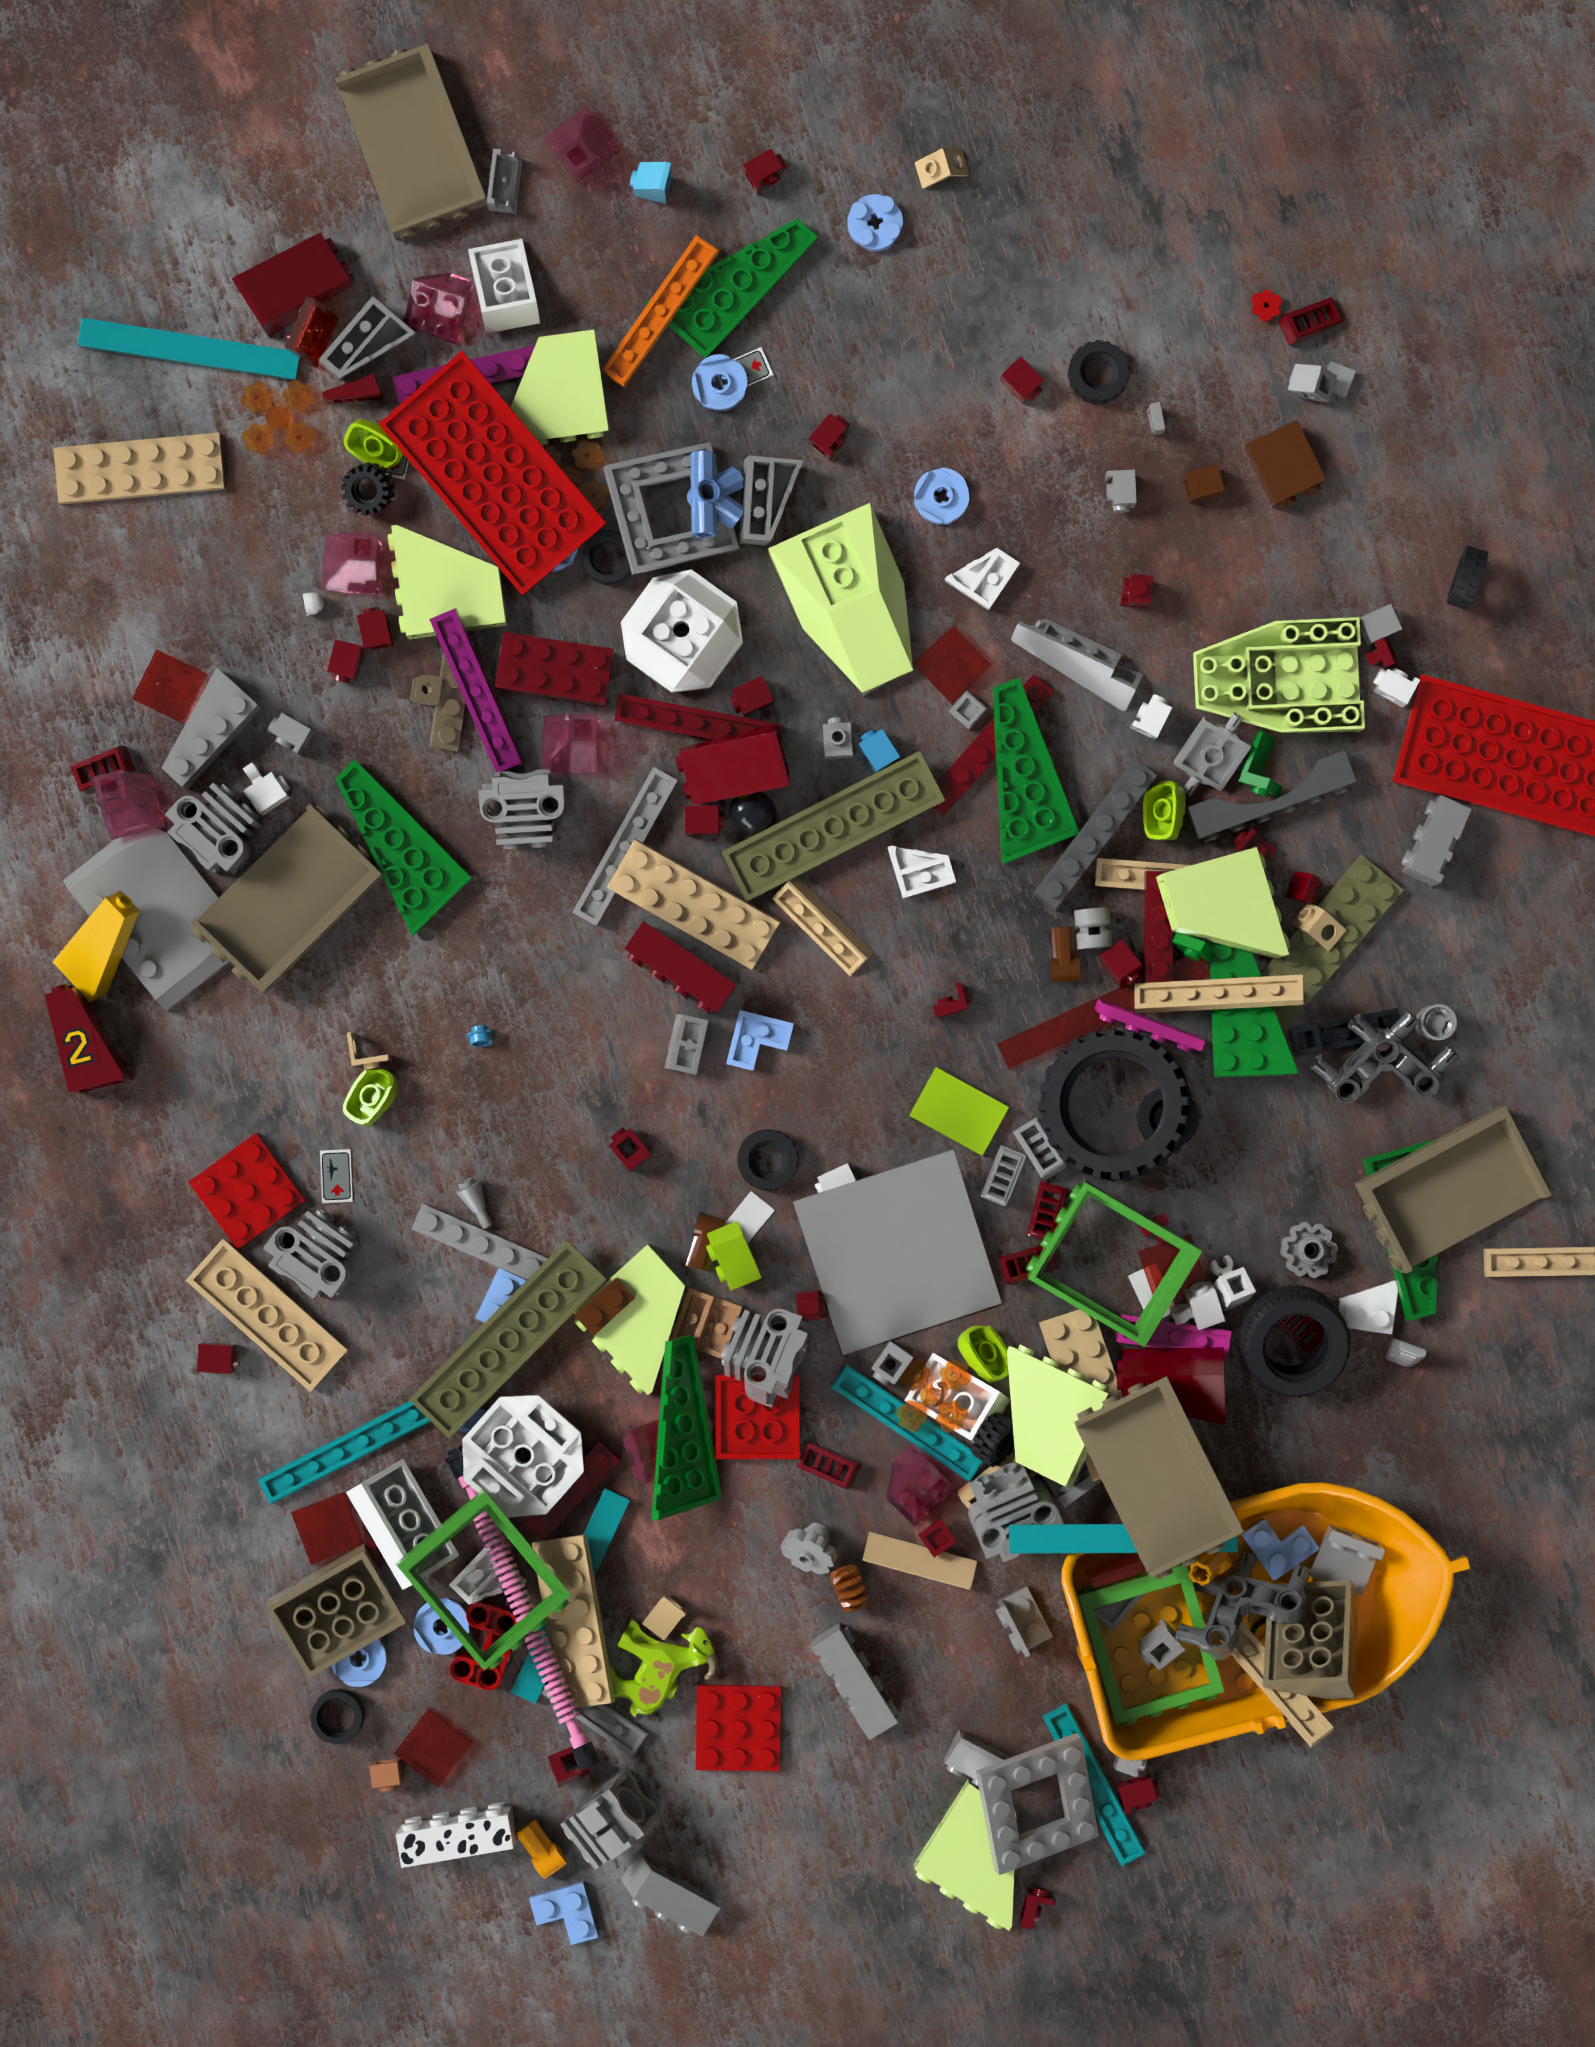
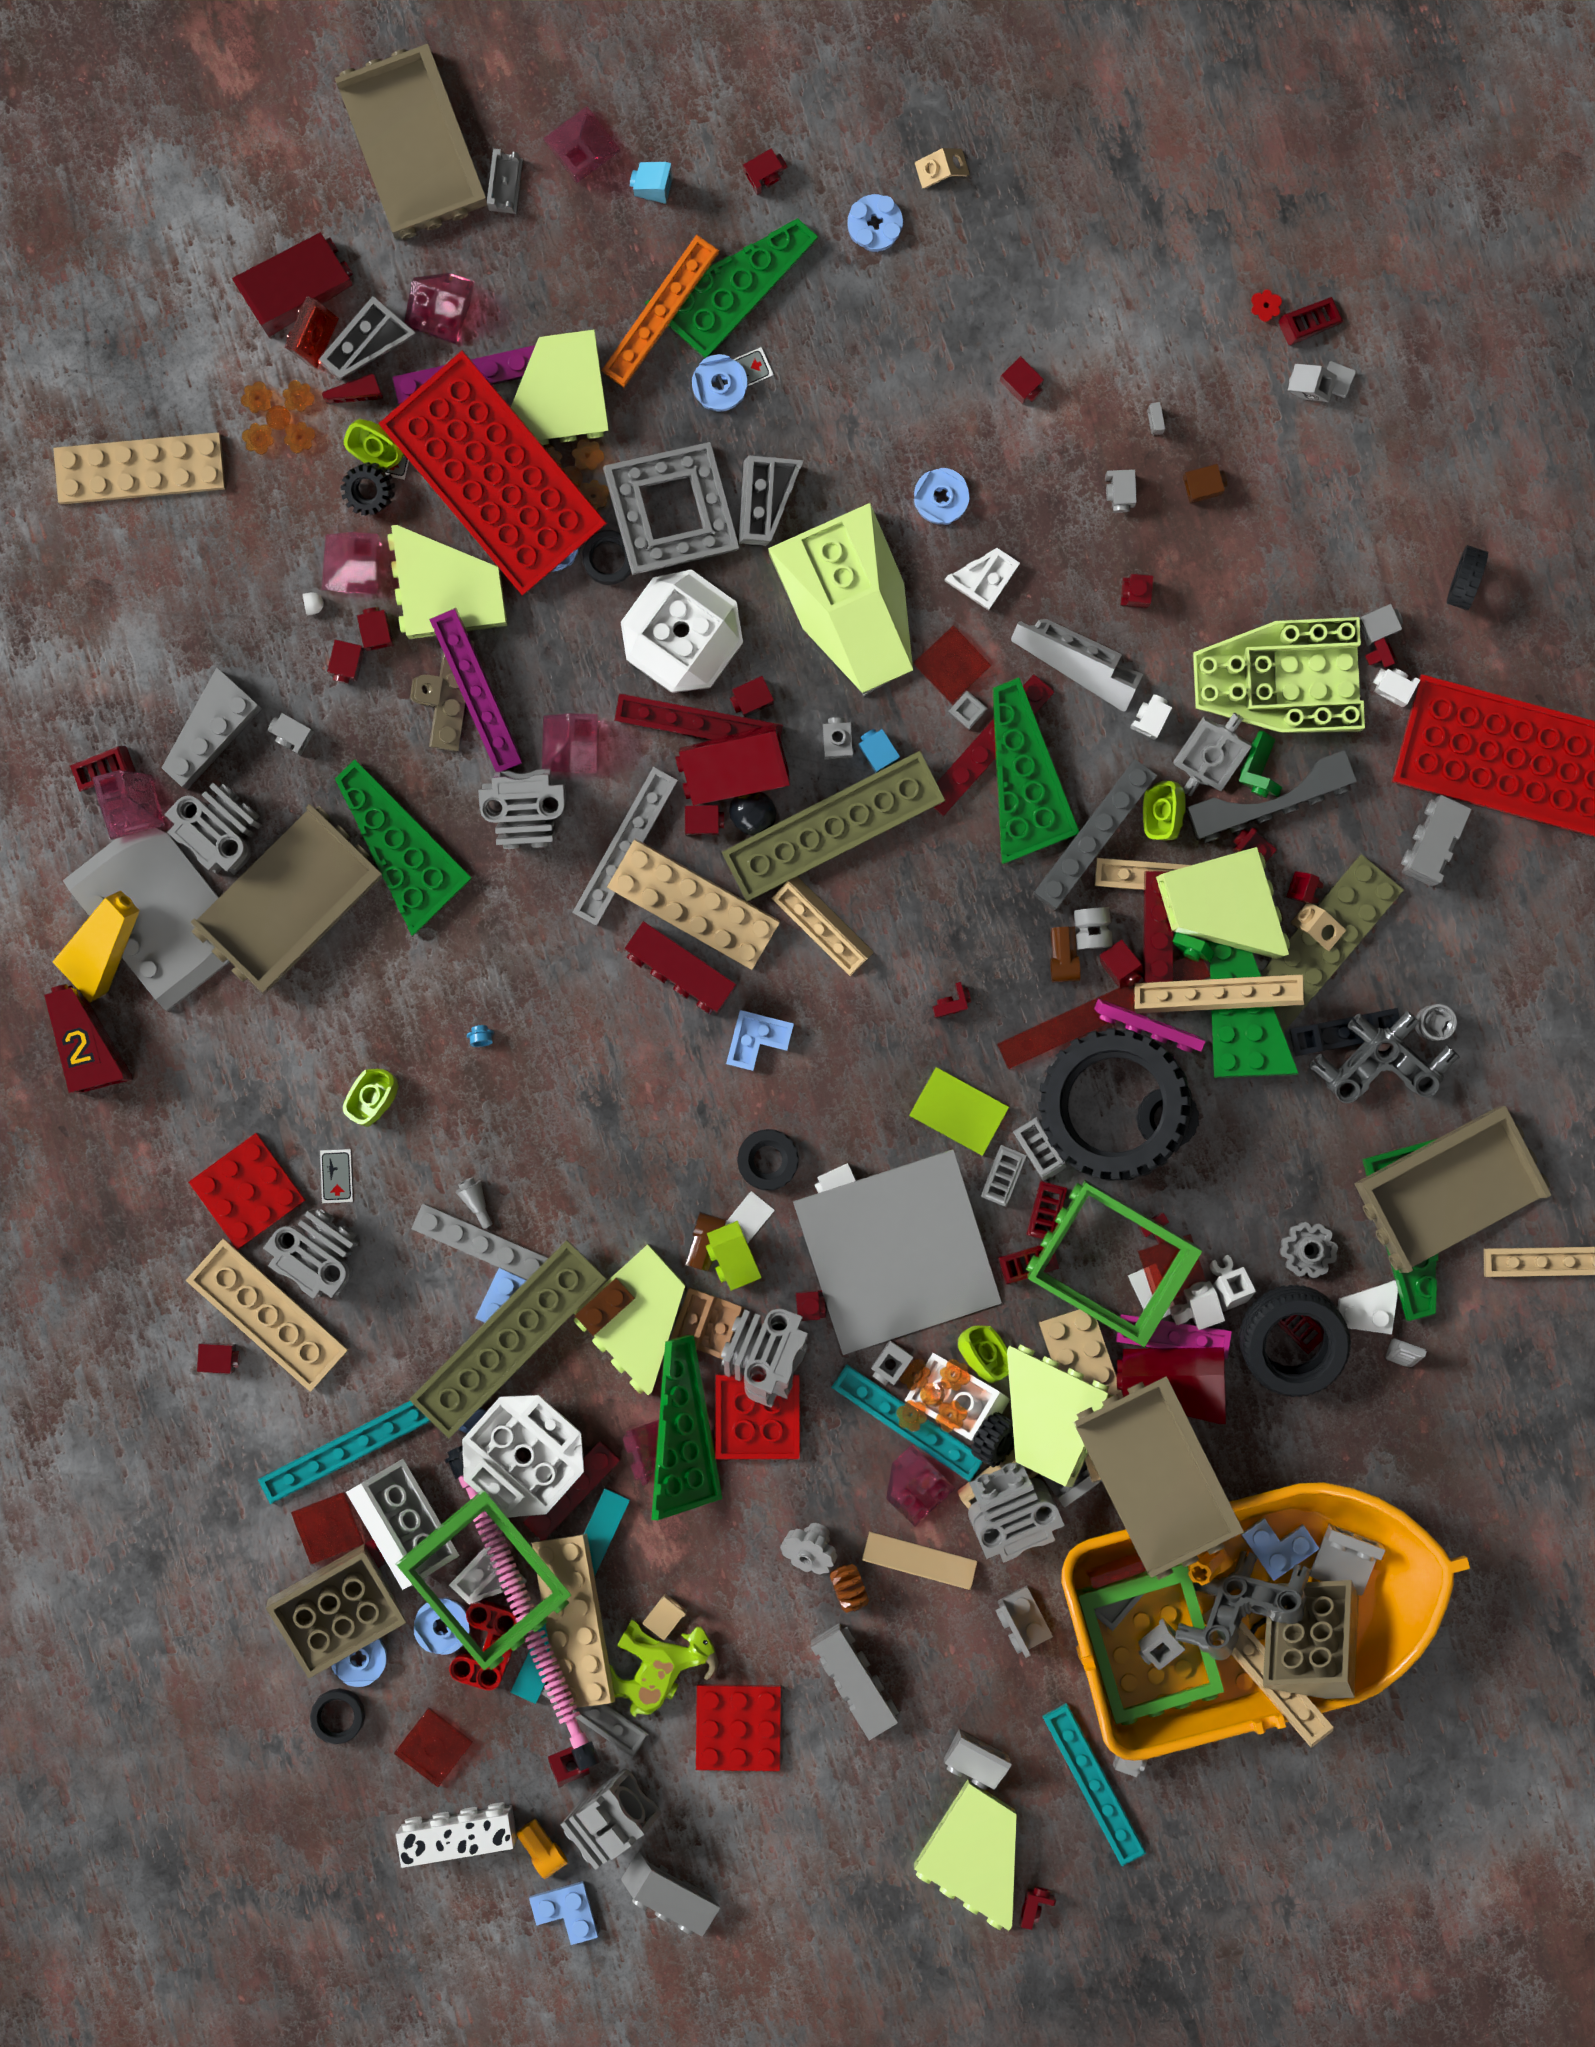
teal tile [77,318,301,381] -> none
clear red tile [132,649,207,724] -> none
white brick [243,763,290,816] -> none
tan bracket [347,1032,392,1070] -> none
nougat plate [369,1758,403,1791] -> none
white slope [468,239,540,334] -> none
dark red brick [495,632,615,708] -> none
dark red brick [608,1127,652,1172] -> none
light grey hinge [664,1014,709,1075] -> none
medium blue piece [687,450,744,538] -> none
dark red slope [796,1441,861,1490] -> none
dark red brick [809,413,850,461] -> none
white wing [887,846,956,899] -> none
dark red tile [918,1518,957,1558] -> none
light grey plate [976,1733,1099,1875] -> none
teal tile [1009,1524,1238,1554] -> none
black tyre [1067,340,1130,405] -> none
dark red brick [1117,1774,1161,1815] -> none
reddish brown brick [1244,420,1326,508] -> none

